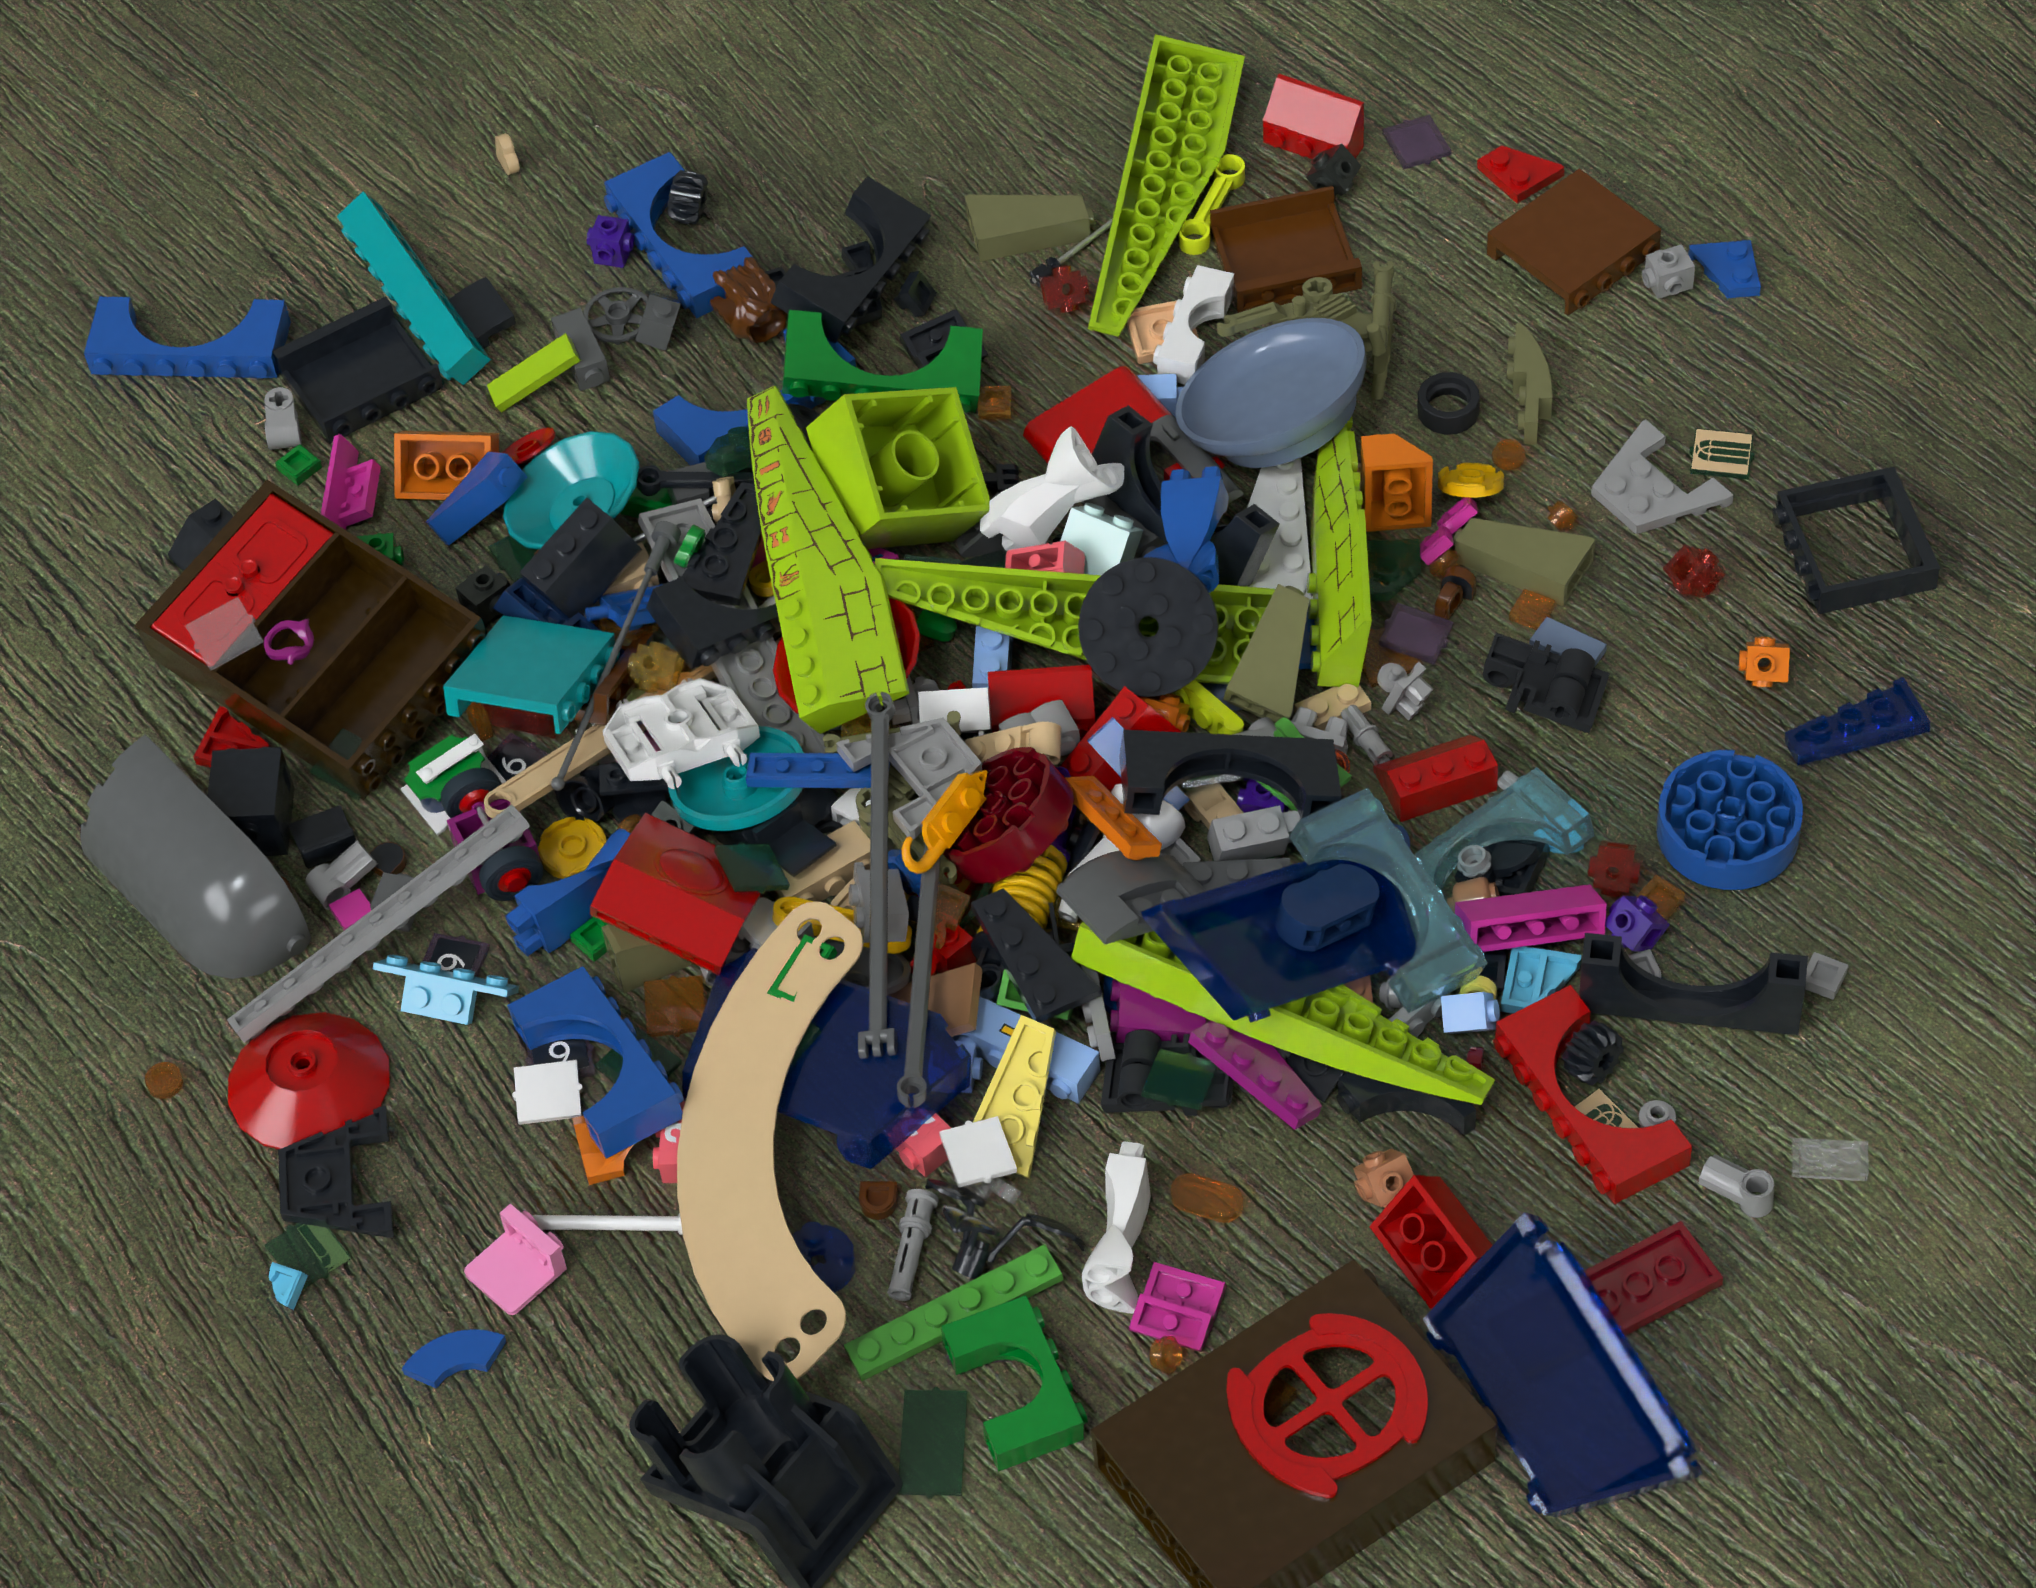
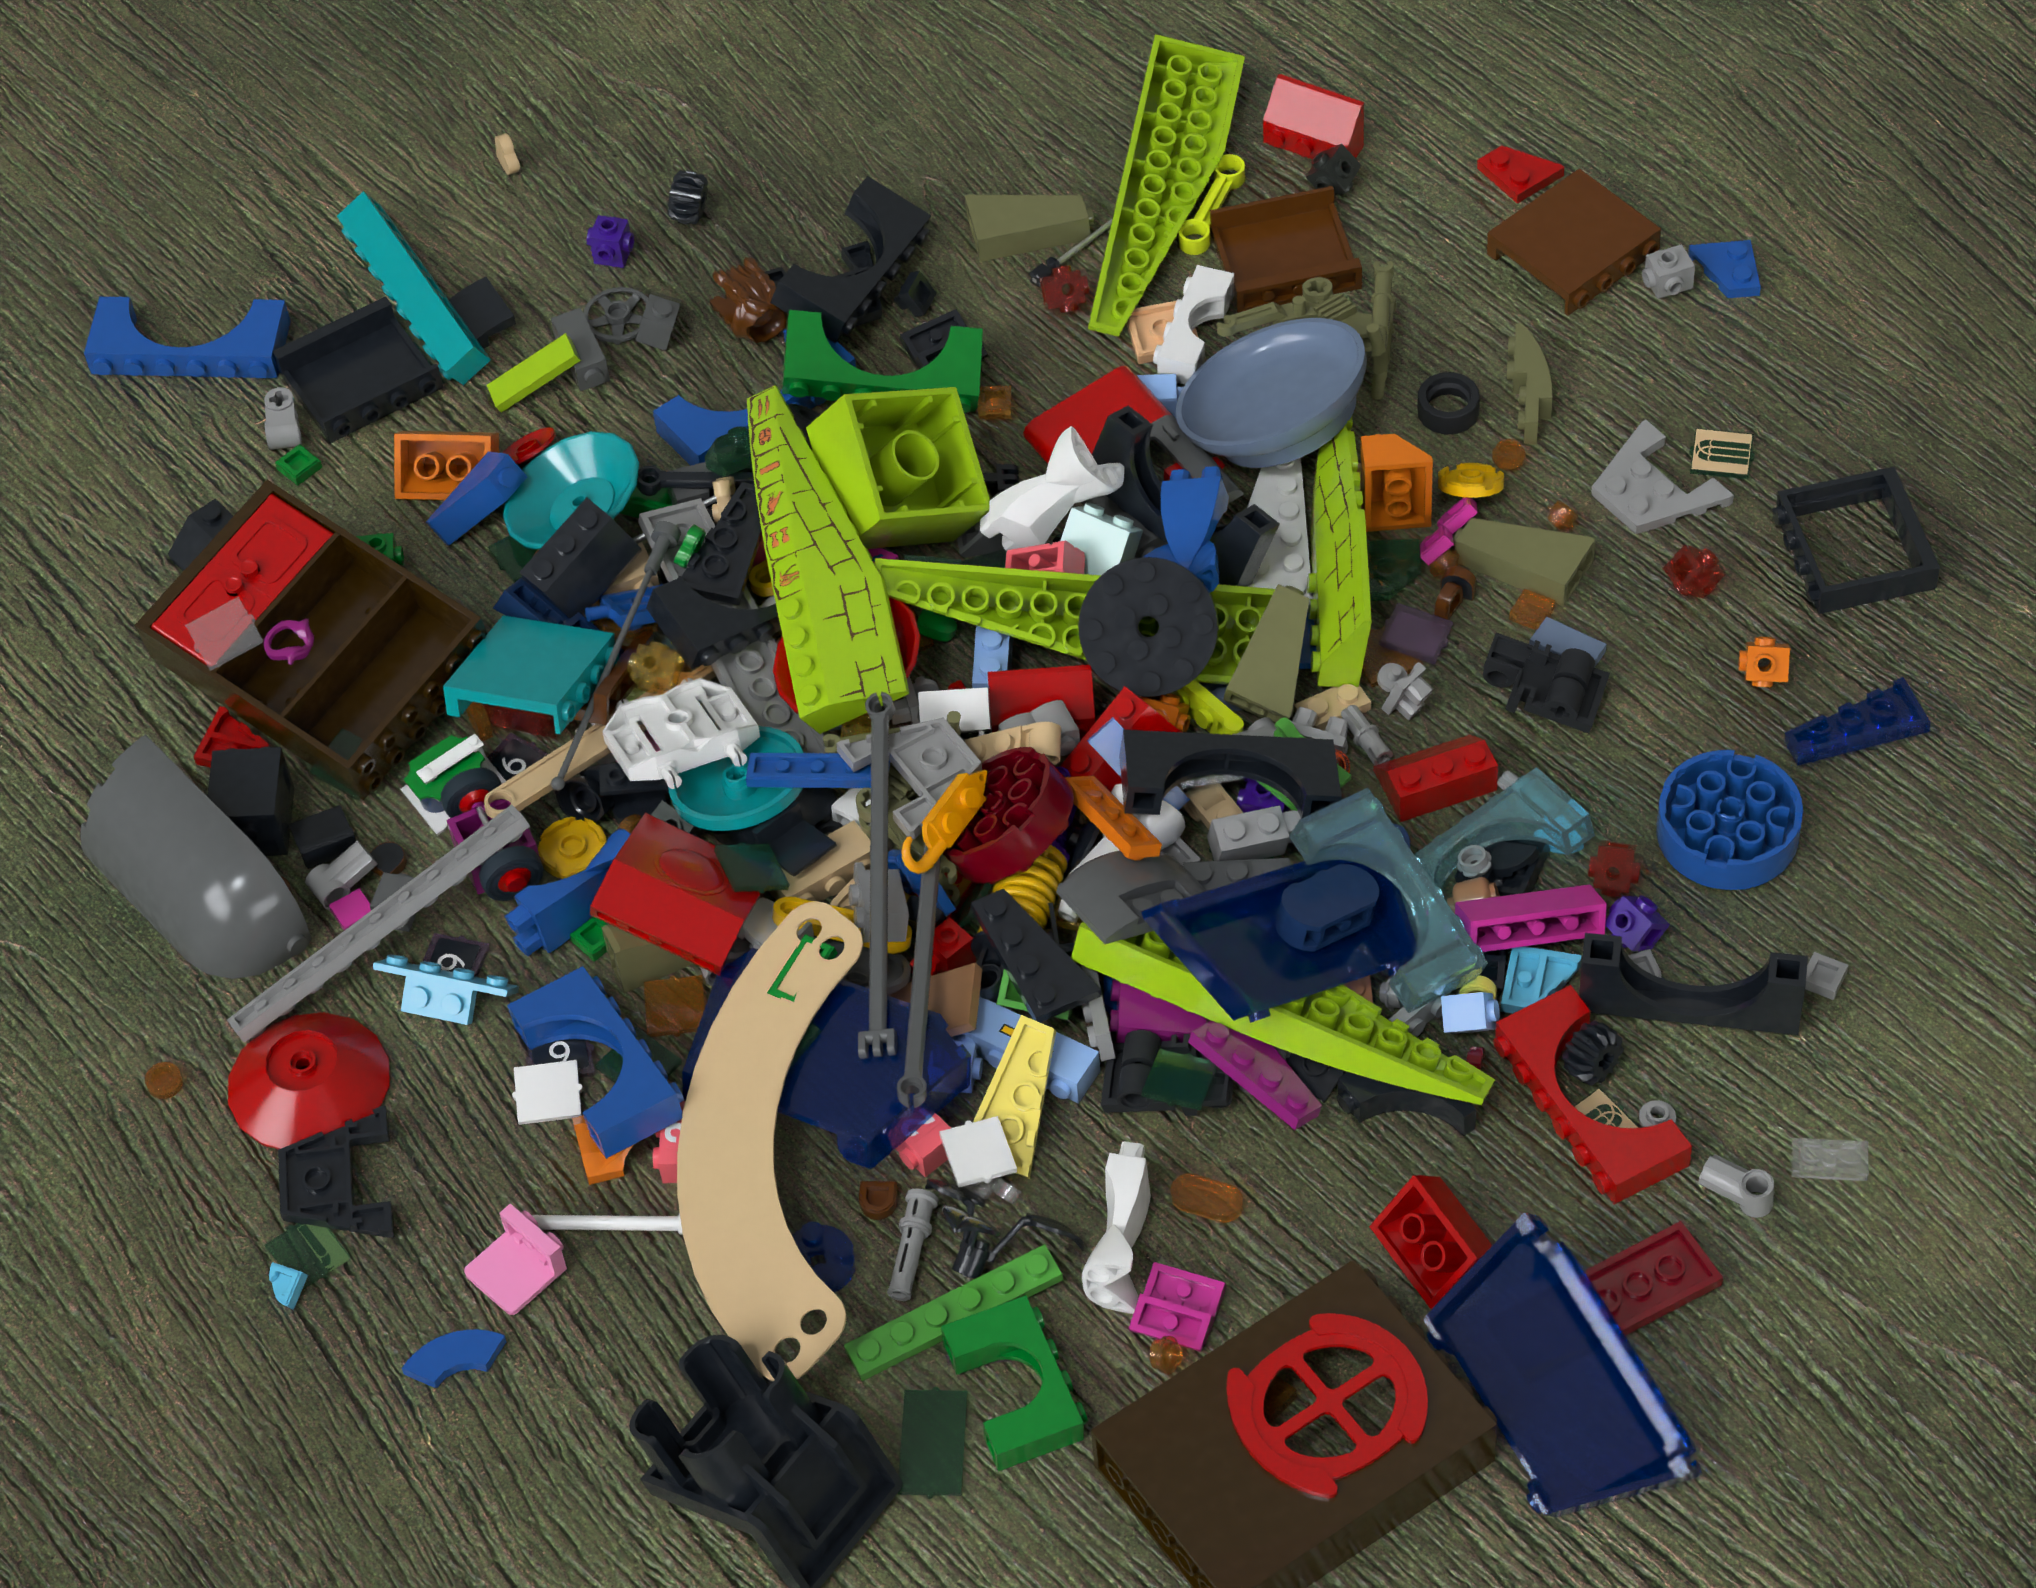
dark pink bracket [321,434,381,530] -> none
pearl dark grey brick [455,565,511,624] -> none
blue arch [604,152,753,318] -> none
clear orange plate [935,883,971,949] -> none
nougat brick [1353,1149,1414,1208] -> none
clear purple piece [1382,115,1451,170] -> none
clear orange plate [1636,875,1685,920] -> none

